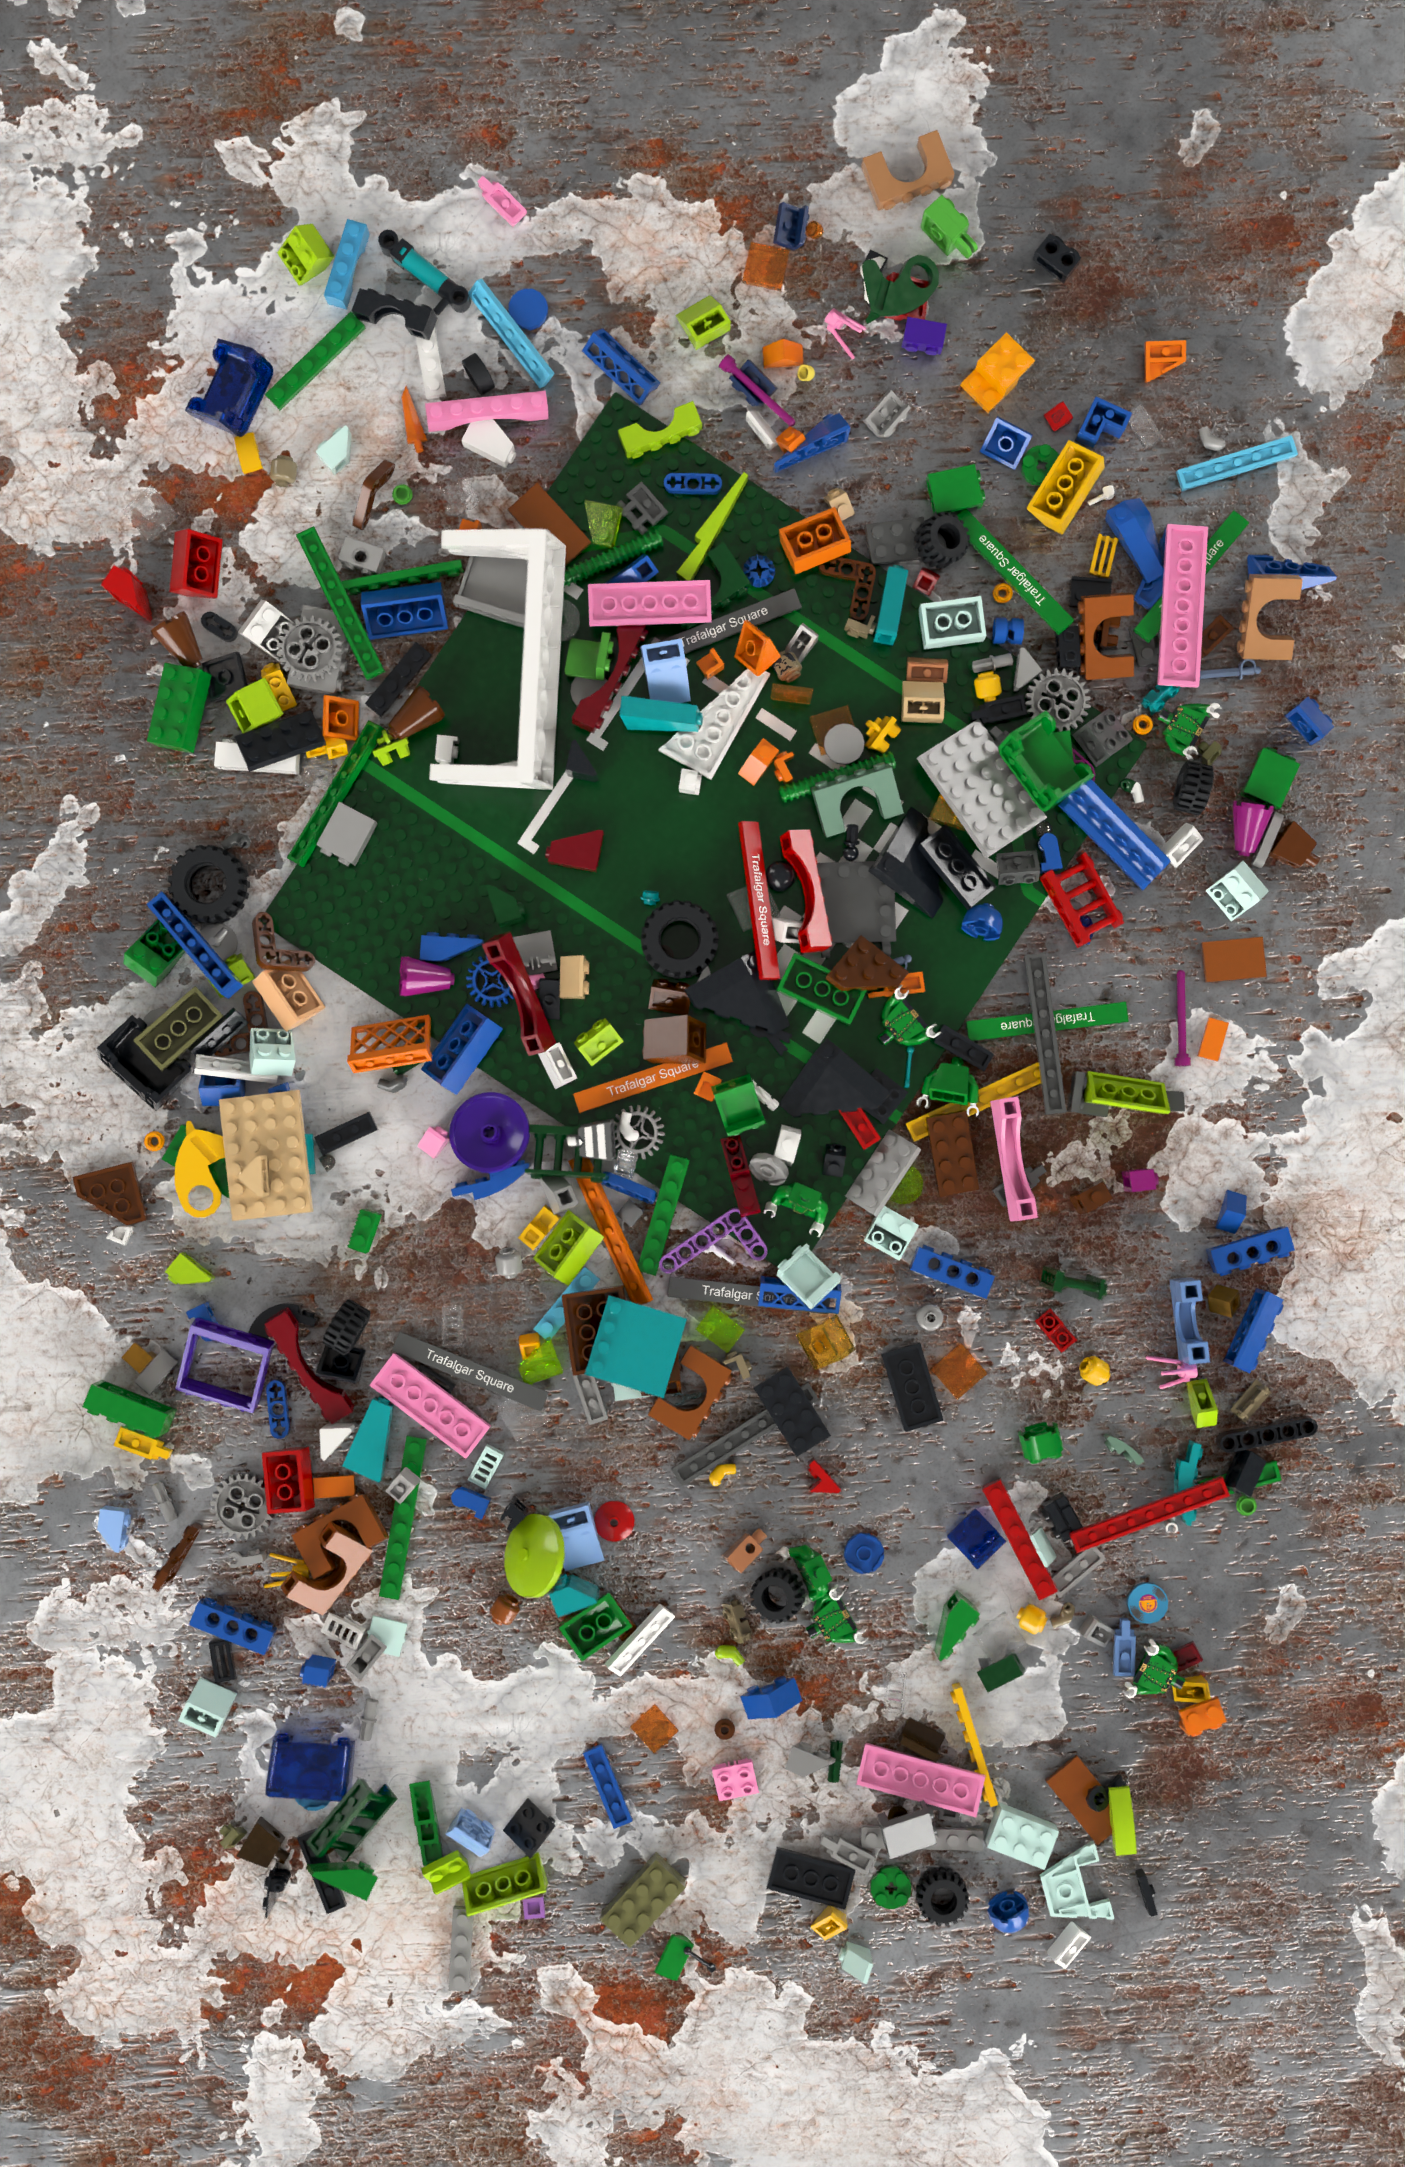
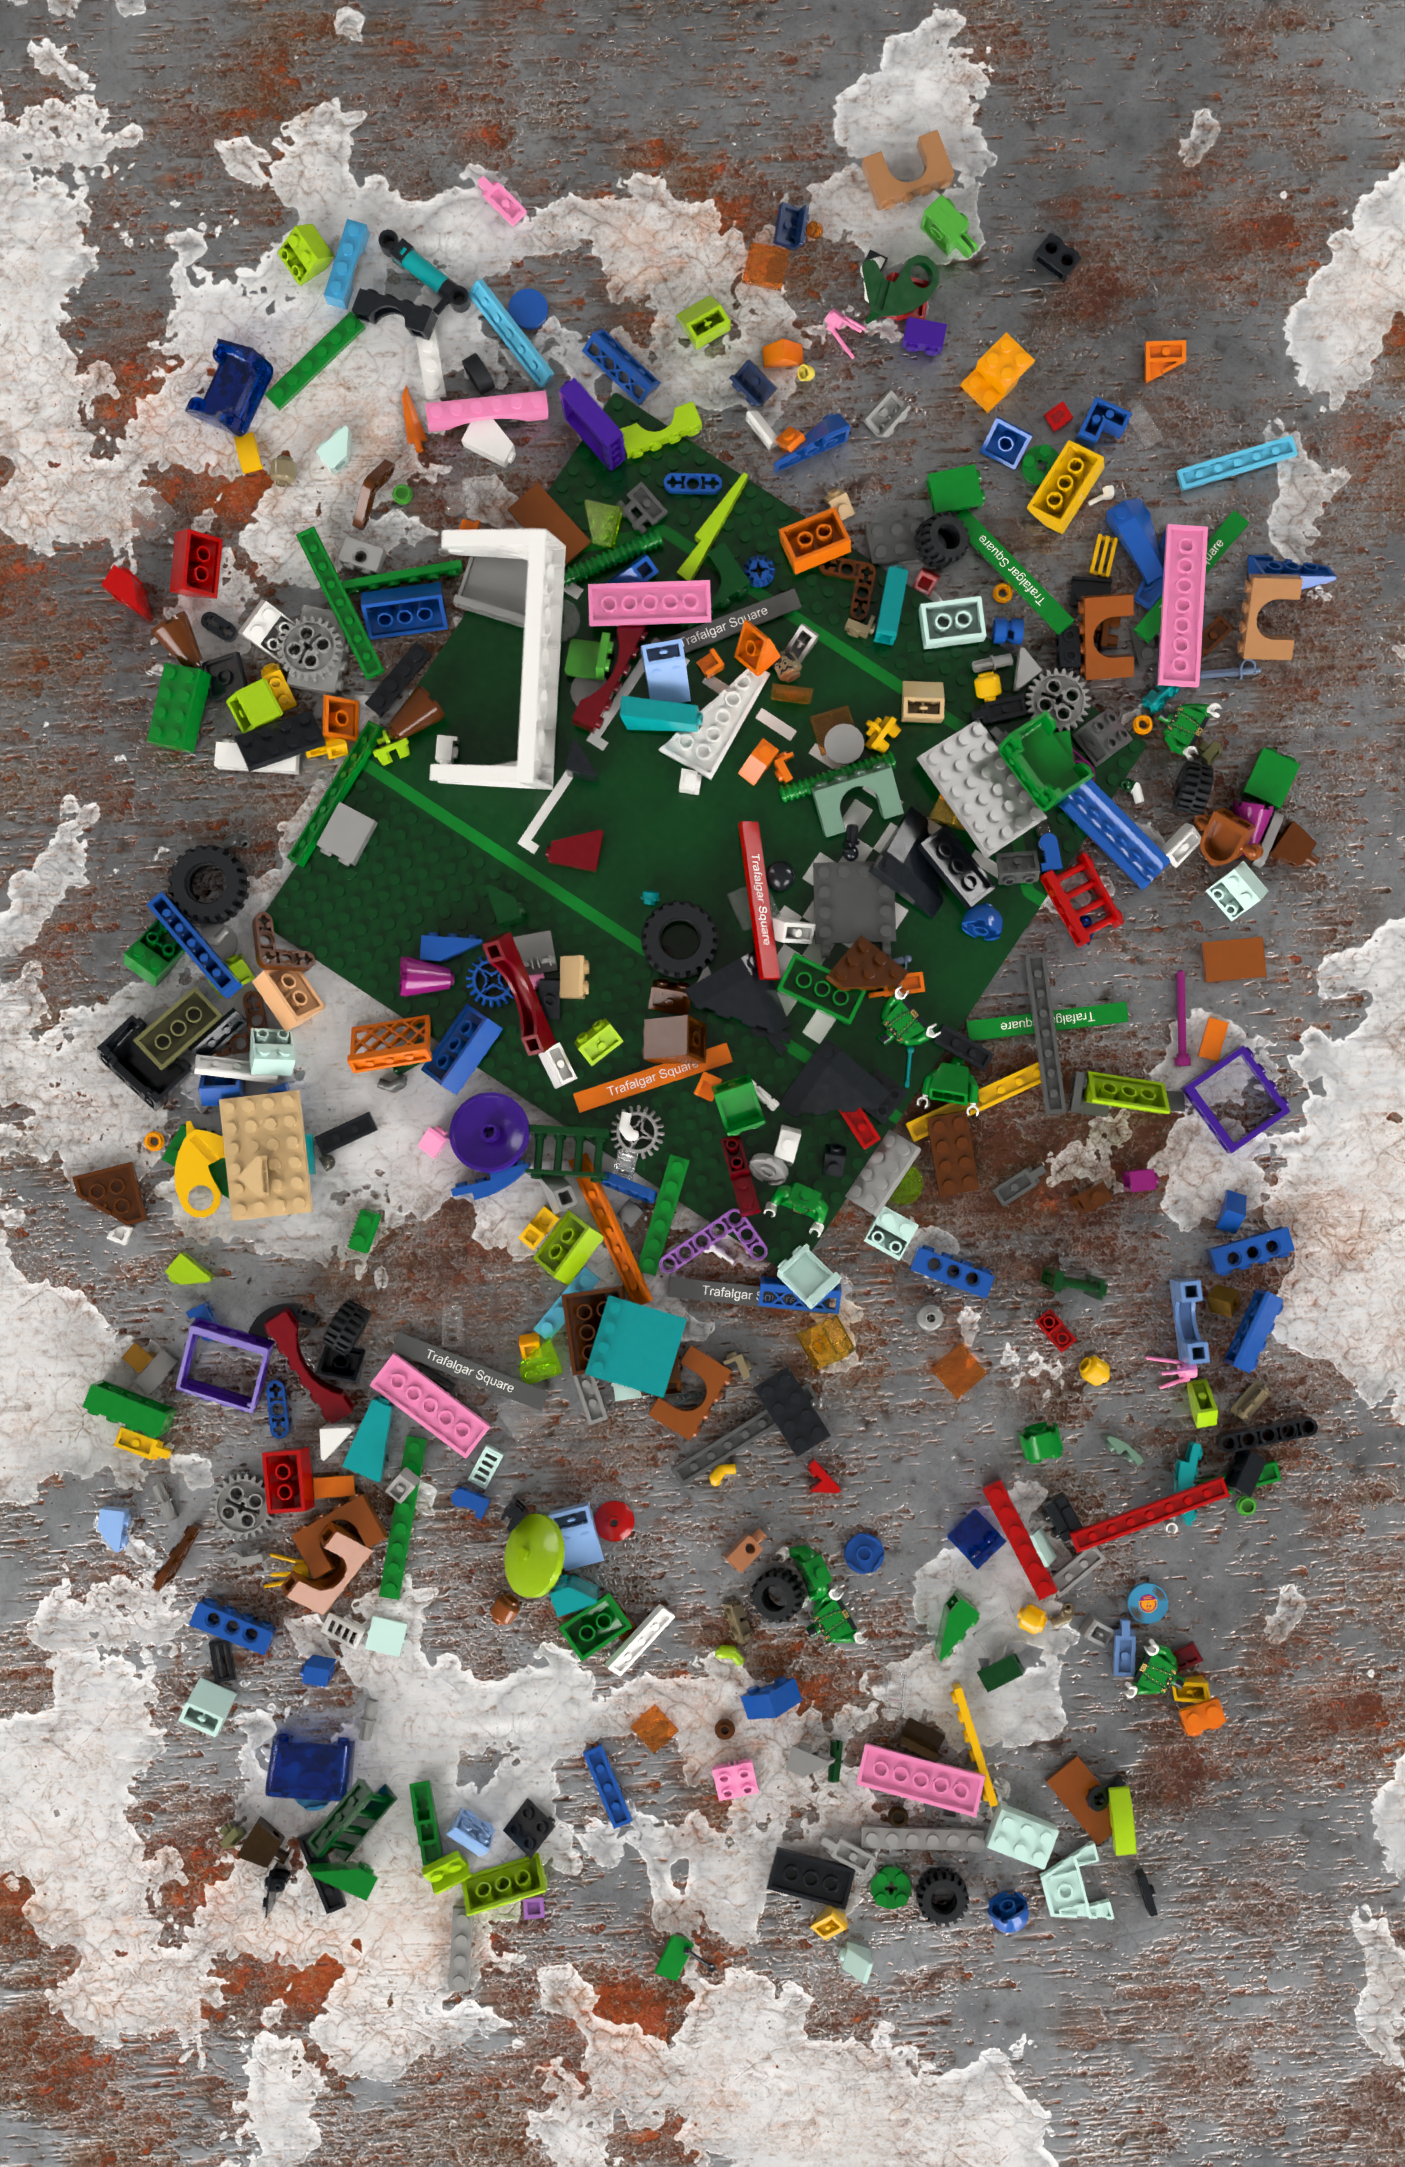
light grey slope [345,1634,387,1680] -> none
light grey head [495,1247,523,1279] -> none
dark grey torso [568,1119,616,1161] -> none
olive brick [600,1852,686,1948] -> none
clear neon green plate [695,1305,745,1353] -> none
magenta piece [719,354,796,427] -> none
arch [780,830,832,953] -> none
panel [877,1800,938,1859] -> none
black plate [881,1342,944,1432] -> none
nougat slope [906,657,948,683] -> none
bright pink arch [990,1097,1038,1221] -> none
white slope [1047,1921,1091,1969] -> none
light grey arm [1198,426,1225,451] -> none
blue slope [1285,697,1334,746] -> none
none -> dark purple window [559,377,626,472]
none -> dark purple window [1180,1045,1291,1154]
none -> dark orange piece [1194,807,1264,867]

